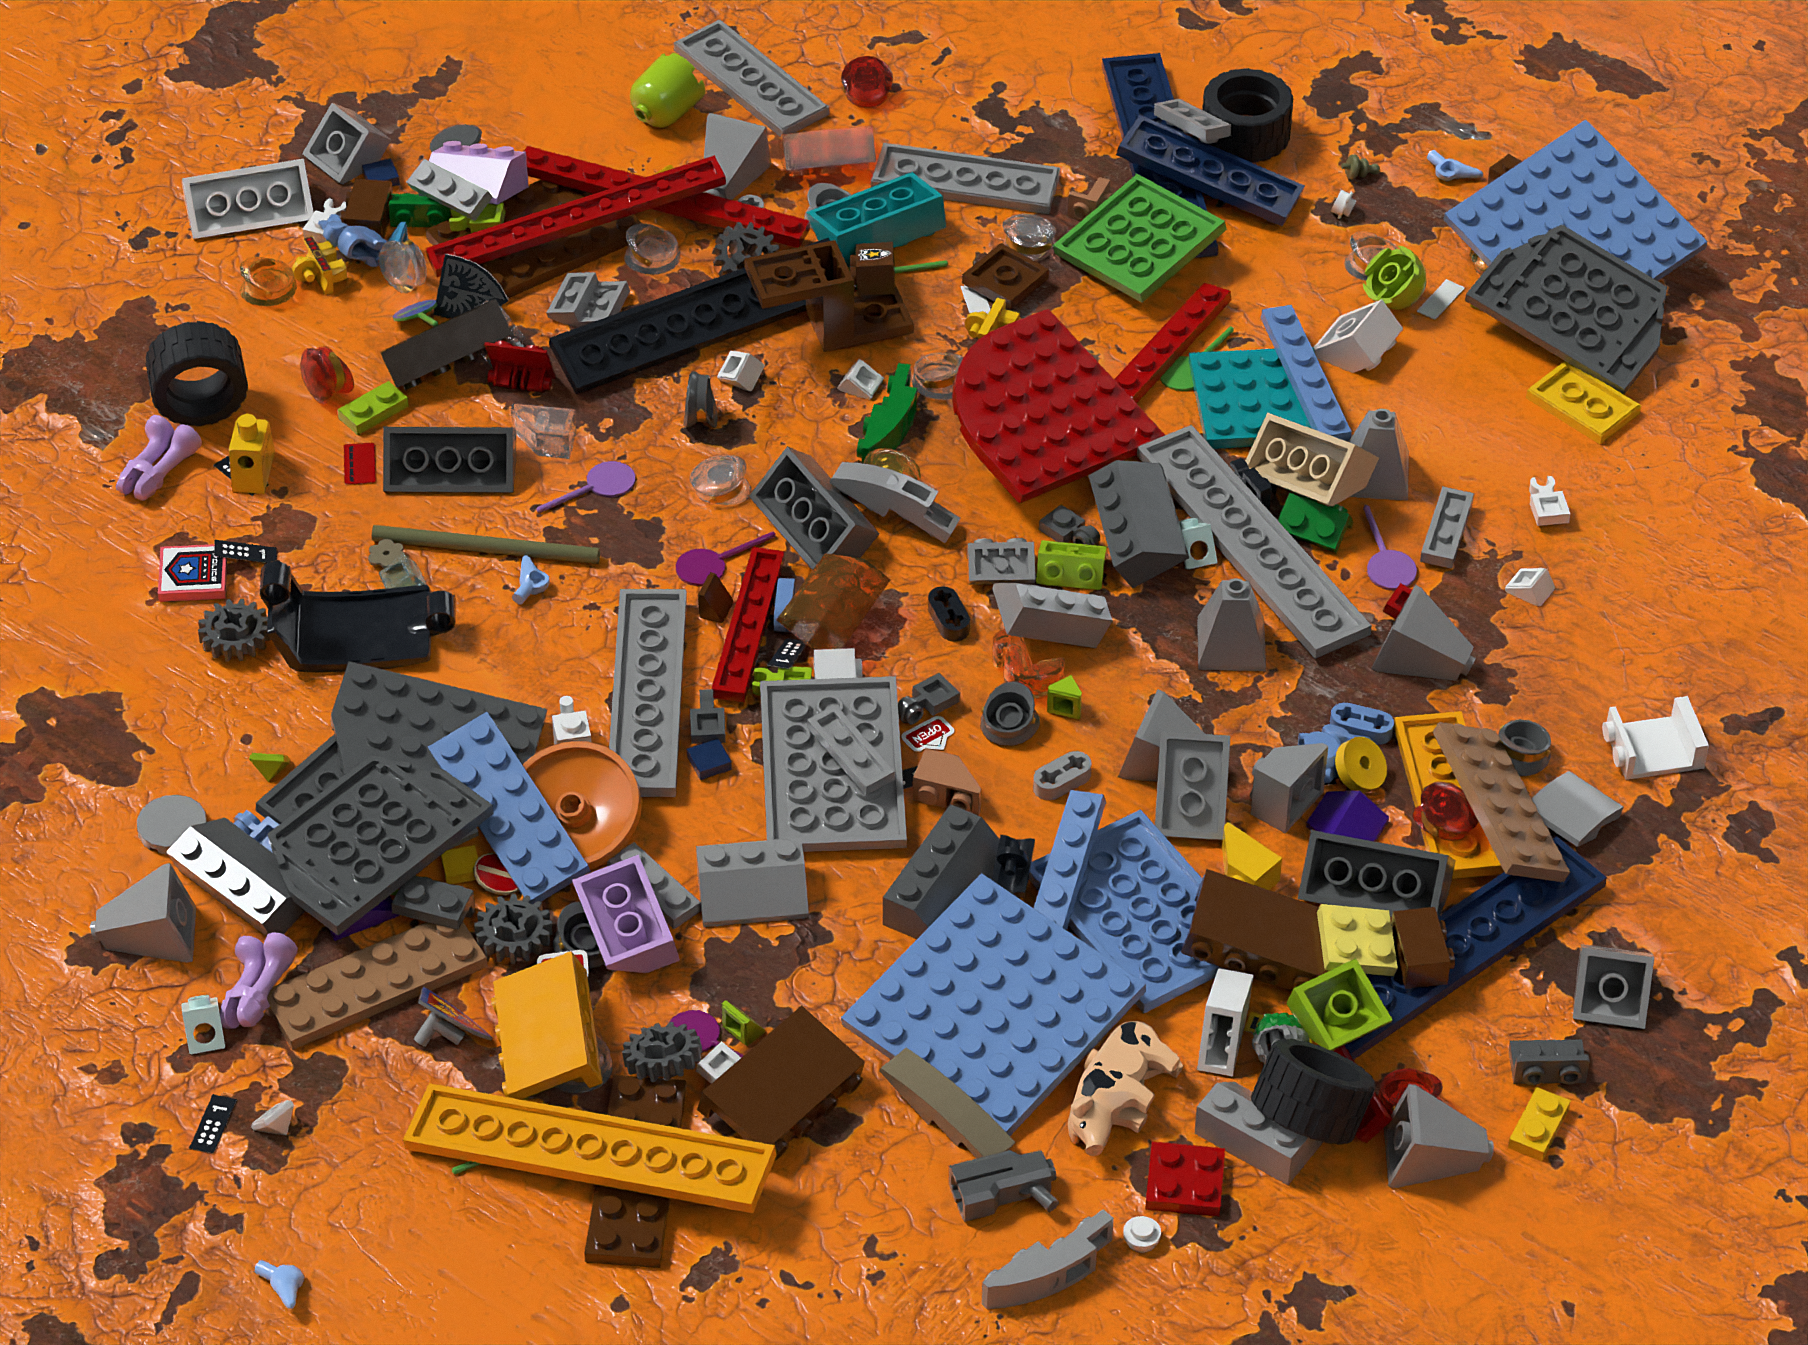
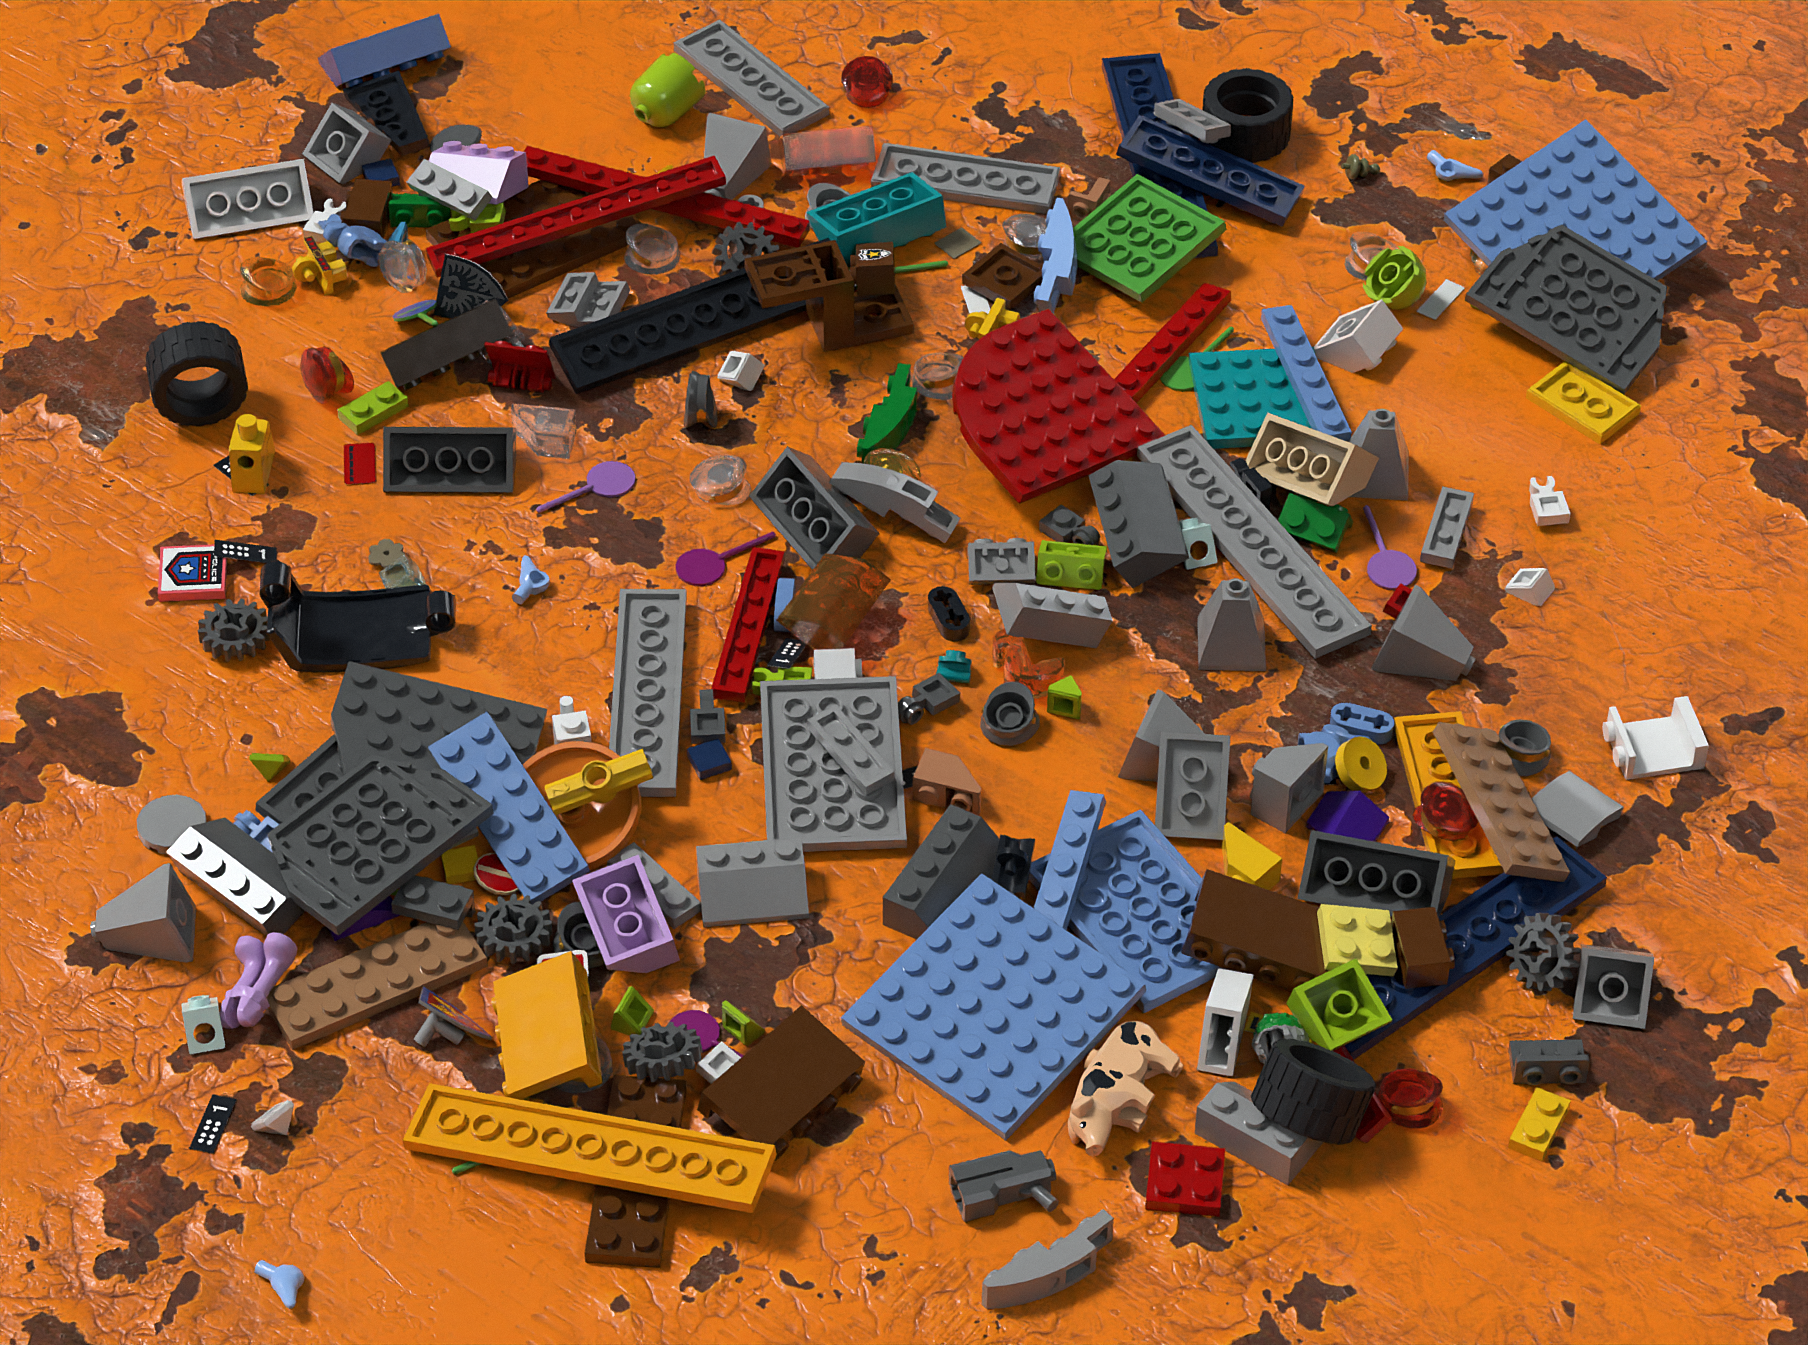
lavender piece [116,415,202,501] -> none
olive piece [372,525,600,564] -> none
reddish brown slope [698,572,733,623] -> none
white slope [837,359,884,400] -> none
dark tan slope [879,1047,1015,1158] -> none
sticker [901,716,954,752] -> none
light grey beam [1033,751,1092,800] -> none
white plate [1123,1216,1161,1253] -> none
white plate [1331,190,1357,219] -> none
light grey slope [1384,1084,1494,1188] -> none
none -> blue slope [318,14,451,88]
none -> black wing [343,71,431,156]
none -> yellow piece [545,748,654,815]
none -> lime slope [611,986,655,1035]
none -> dark tan sticker [934,227,982,259]
none -> teal plate [936,650,972,684]
none -> light blue slope [1034,198,1077,314]
none -> dark grey gear [1507,913,1581,991]

